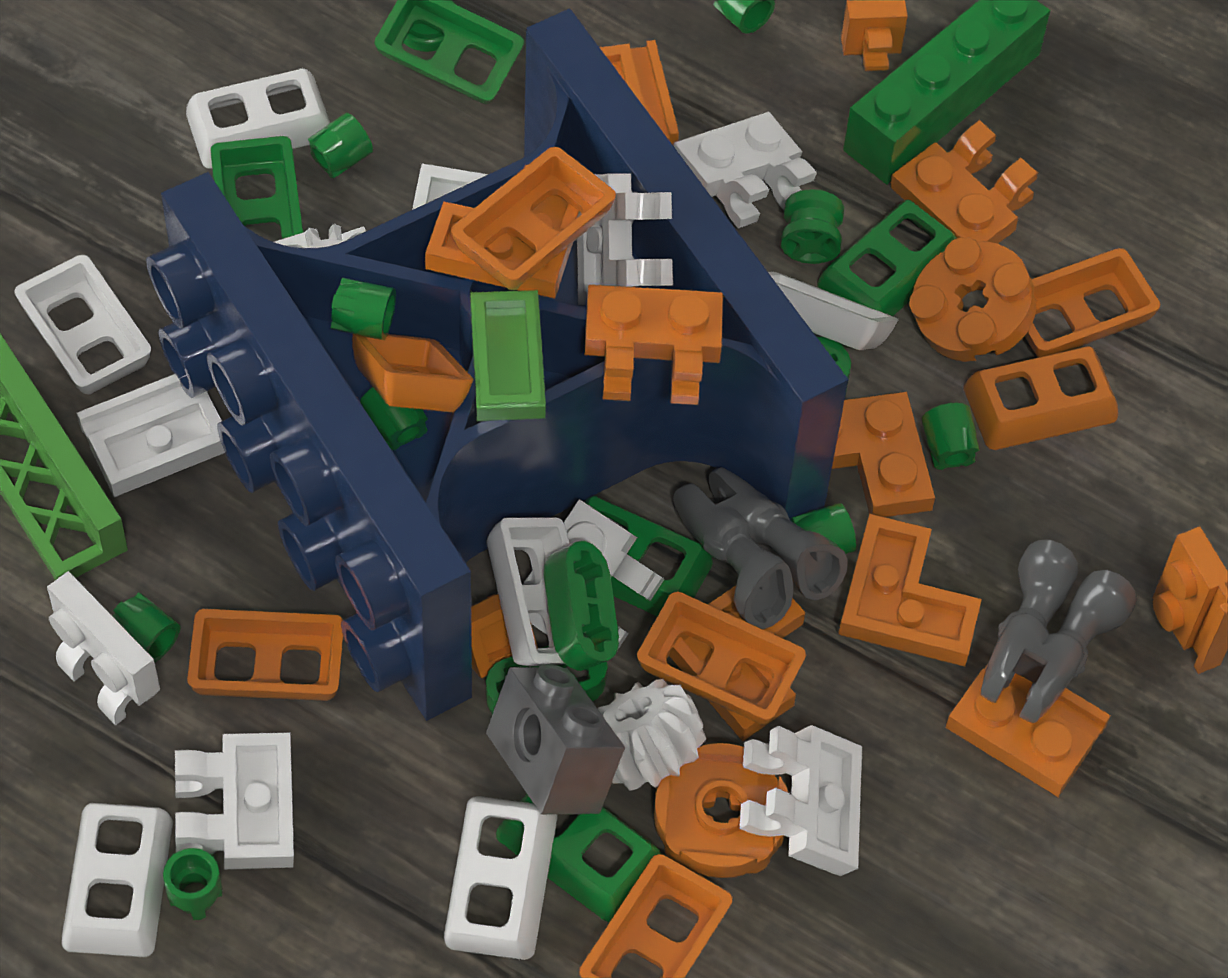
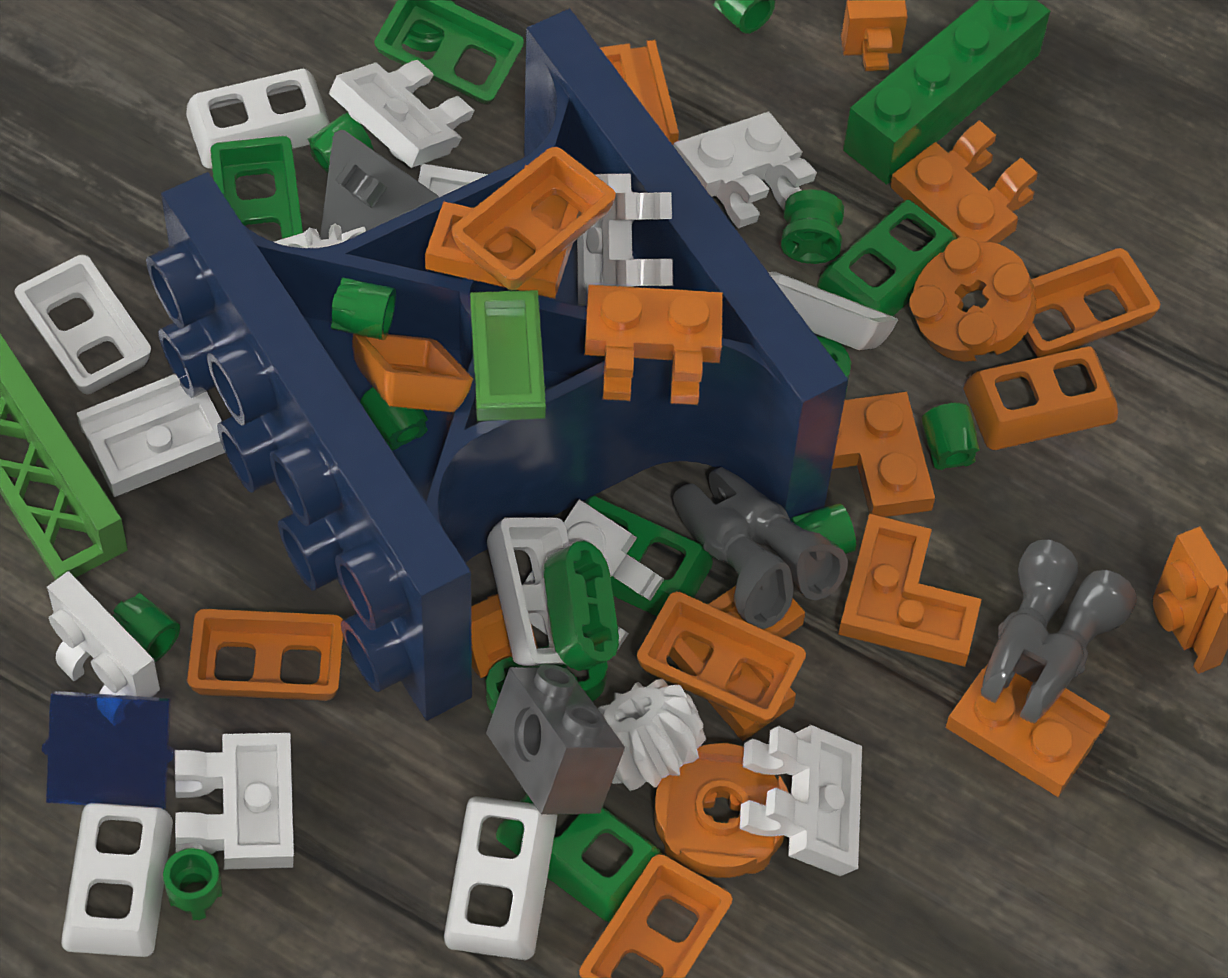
none -> clear blue piece [42,691,175,810]
none -> dark grey piece [320,130,439,240]
none -> white plate [329,60,474,168]

